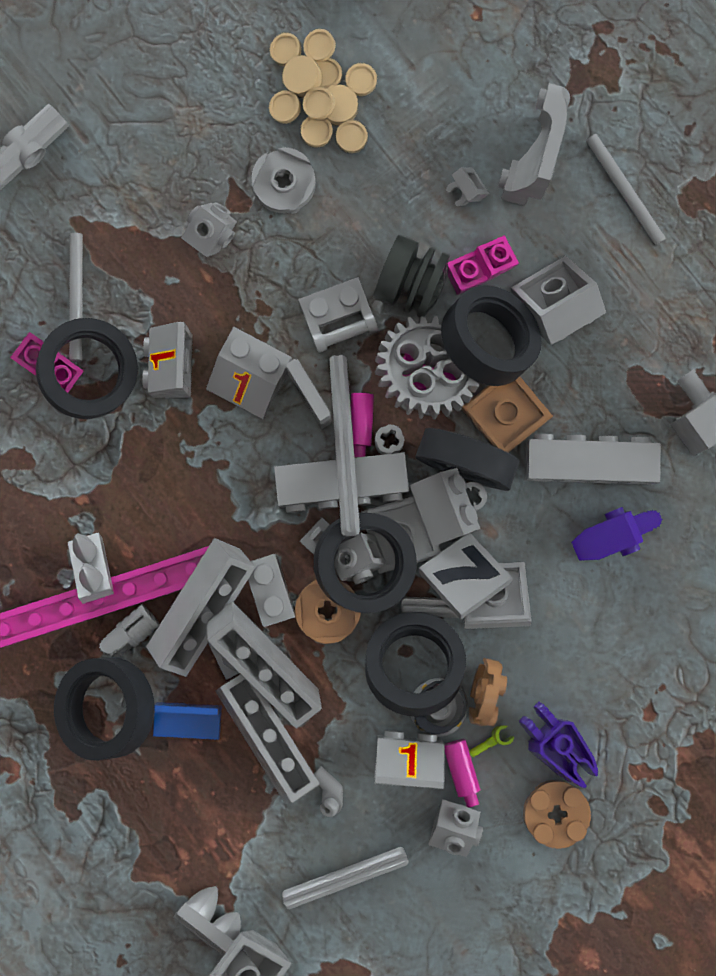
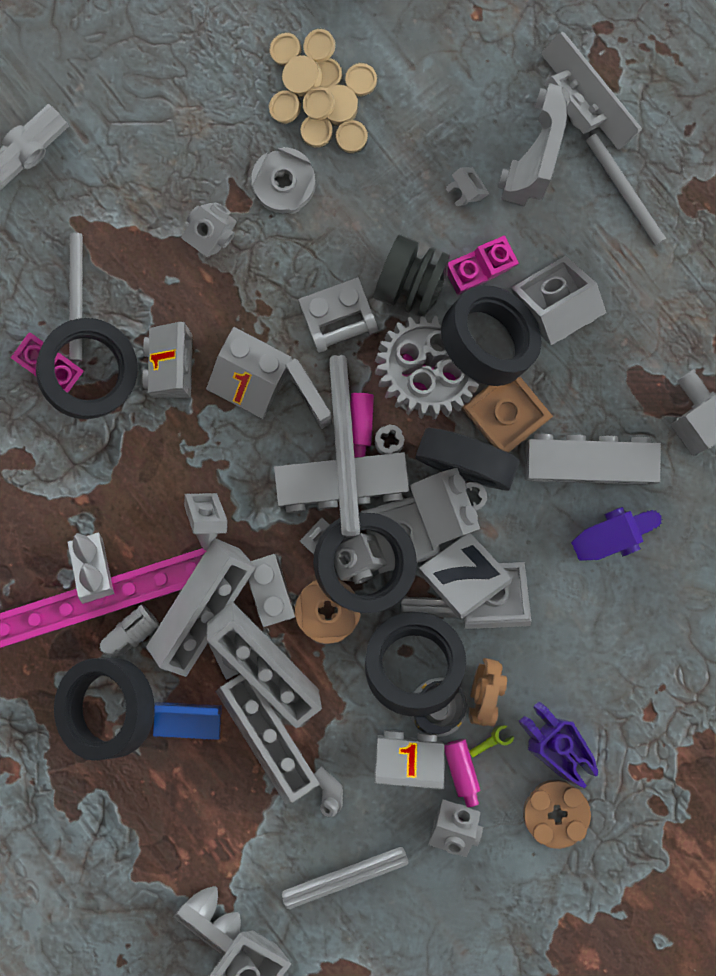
none -> light grey tile [184,493,228,550]
none -> light grey bracket [542,32,641,150]

